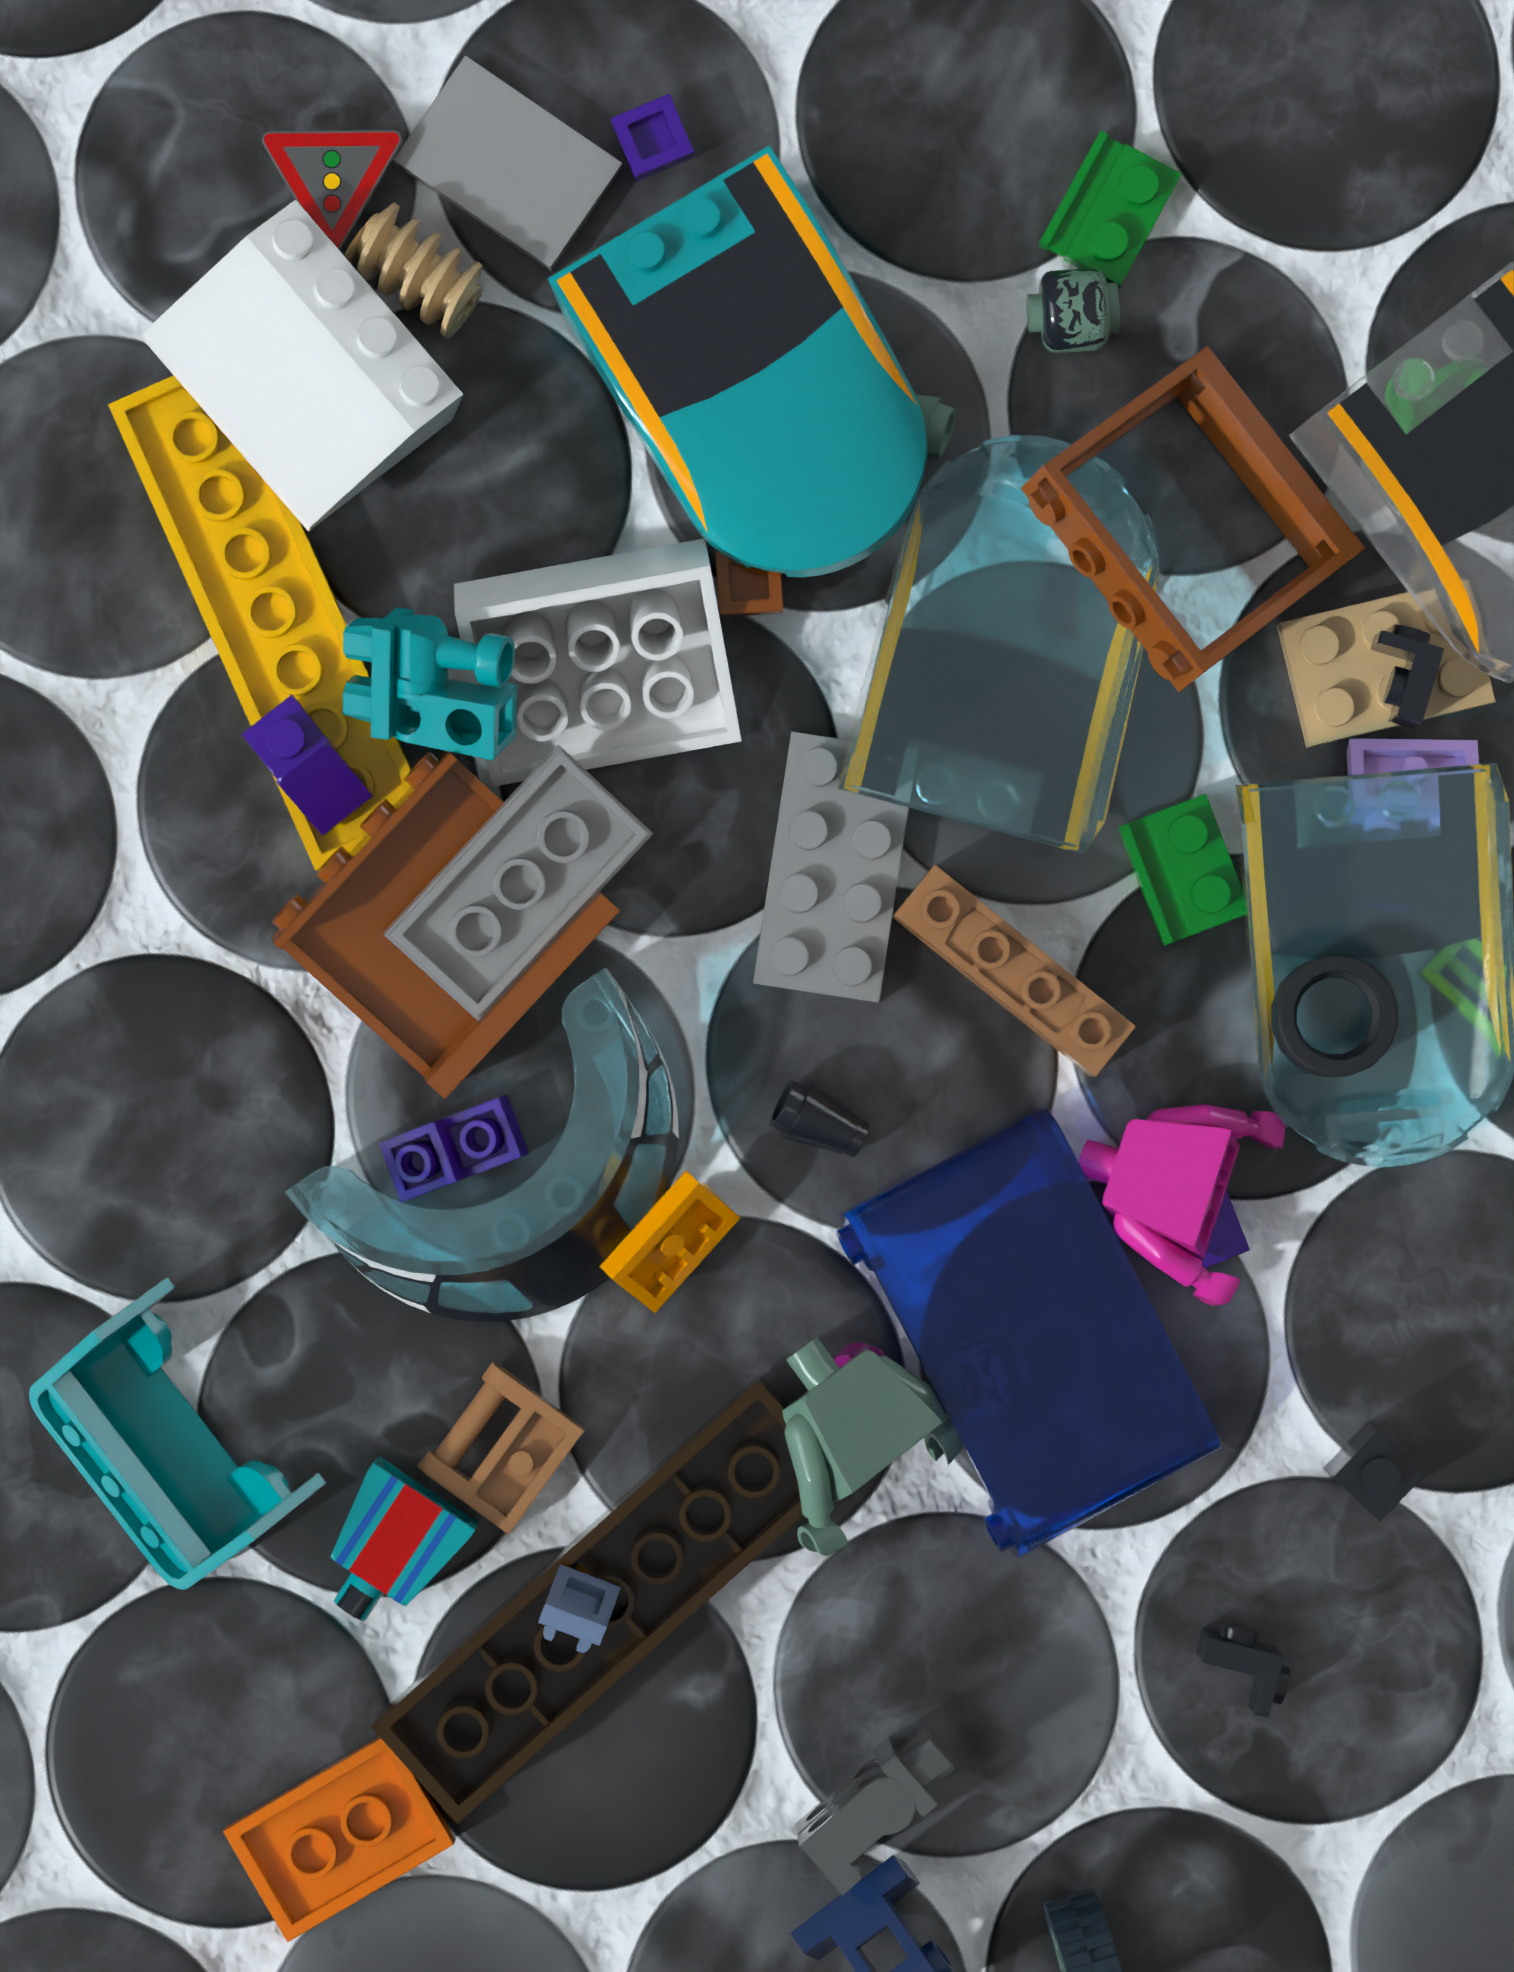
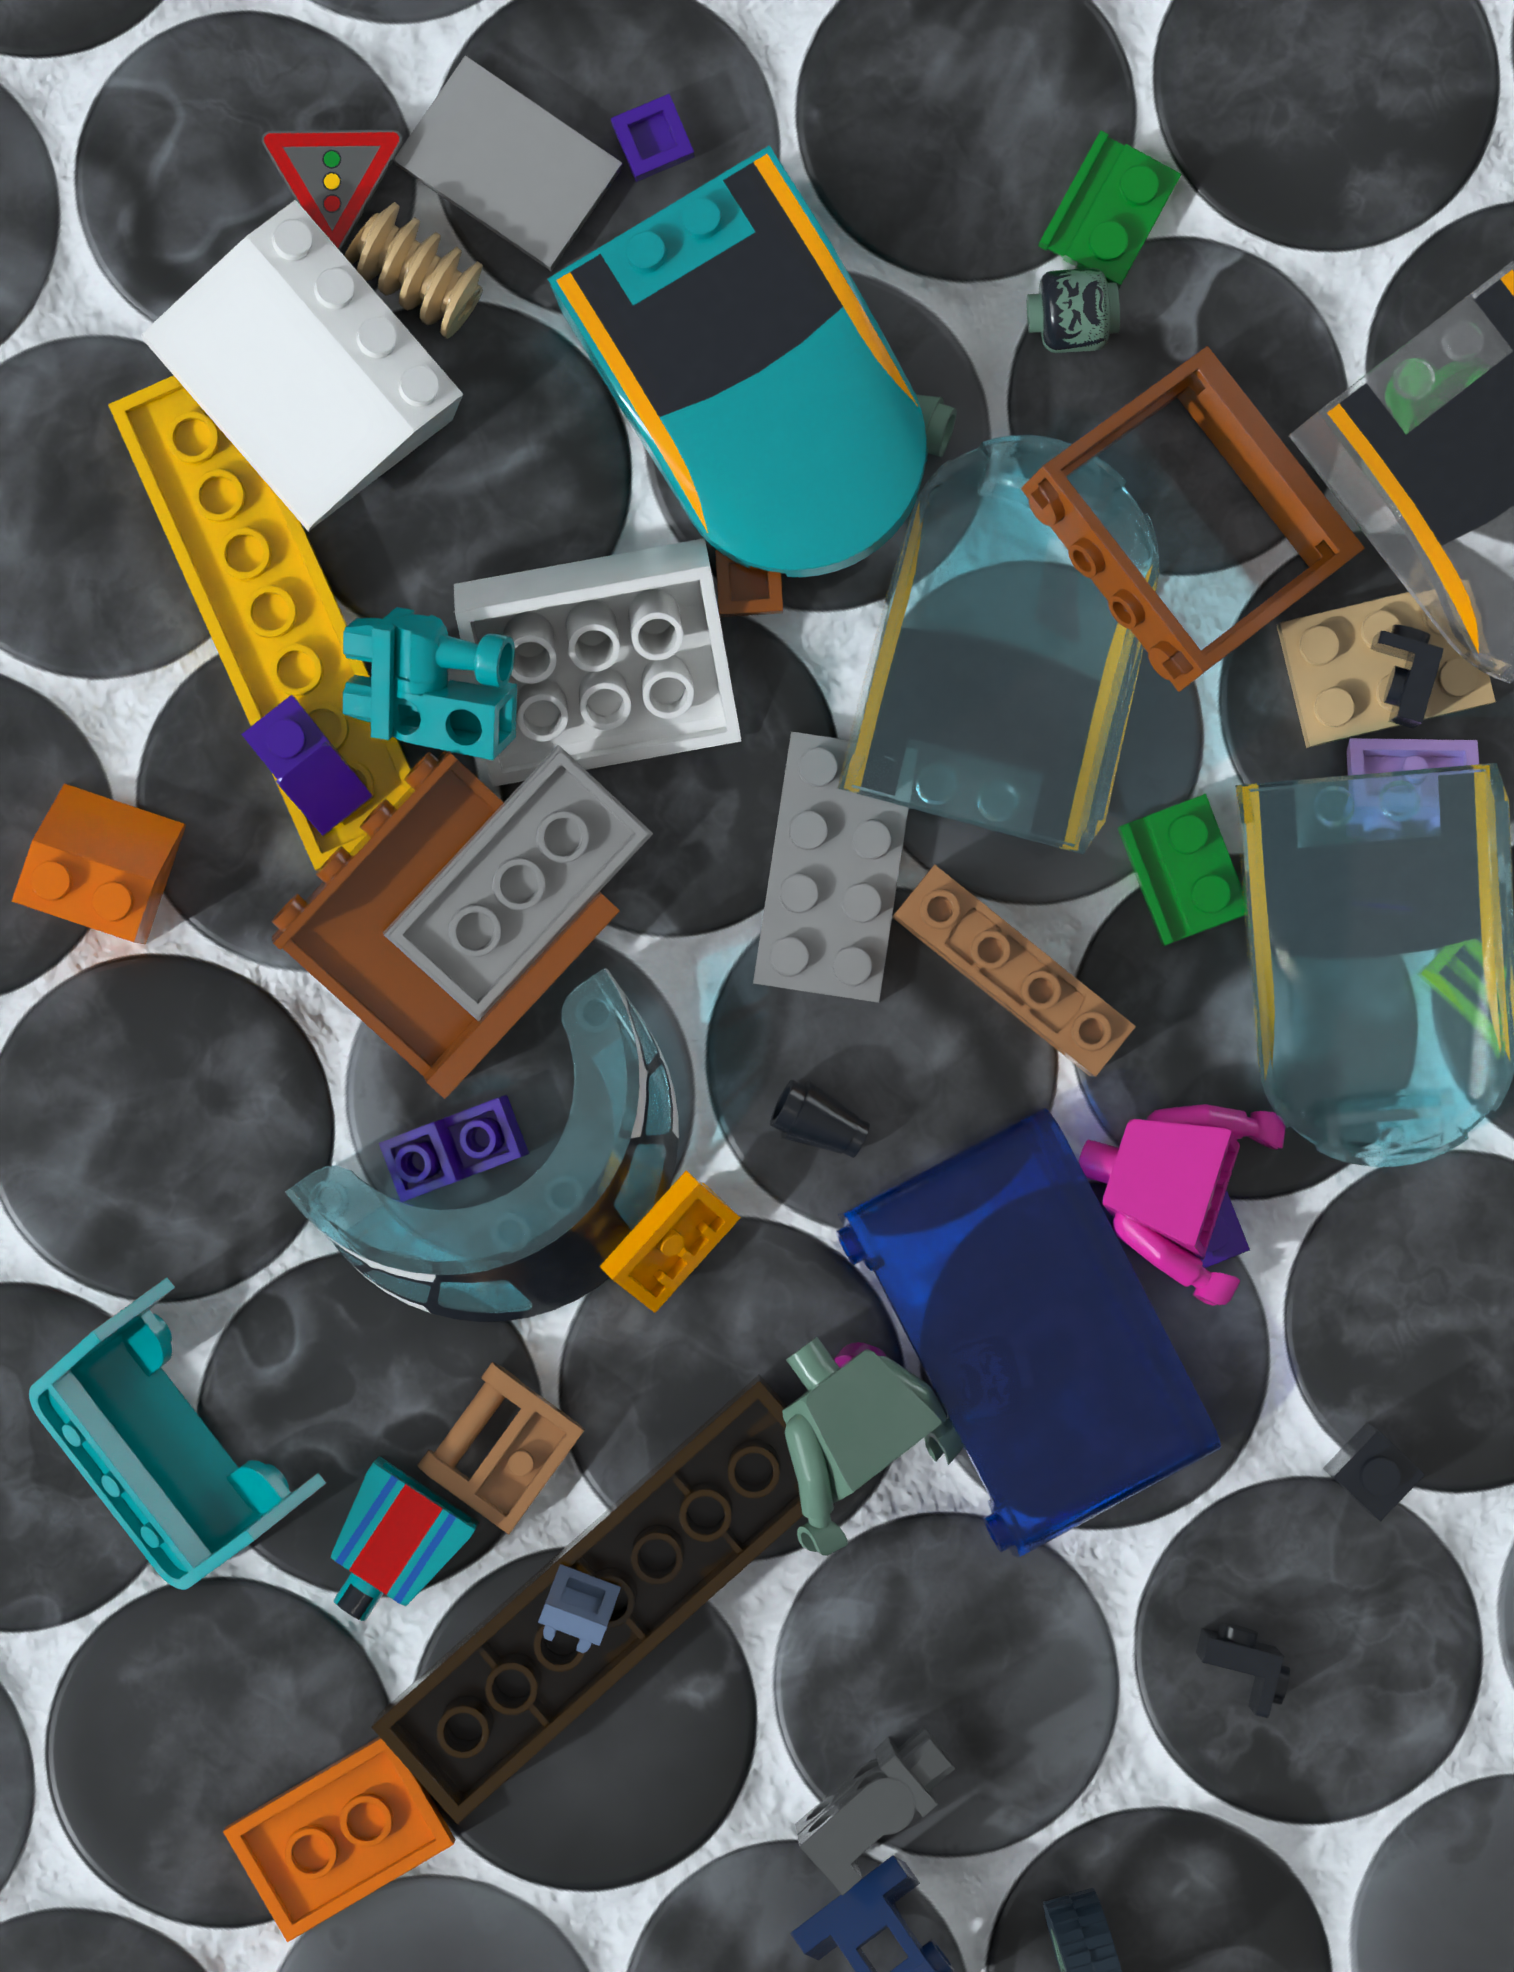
black tyre [1271,955,1398,1077] -> none
none -> orange slope [12,783,186,944]

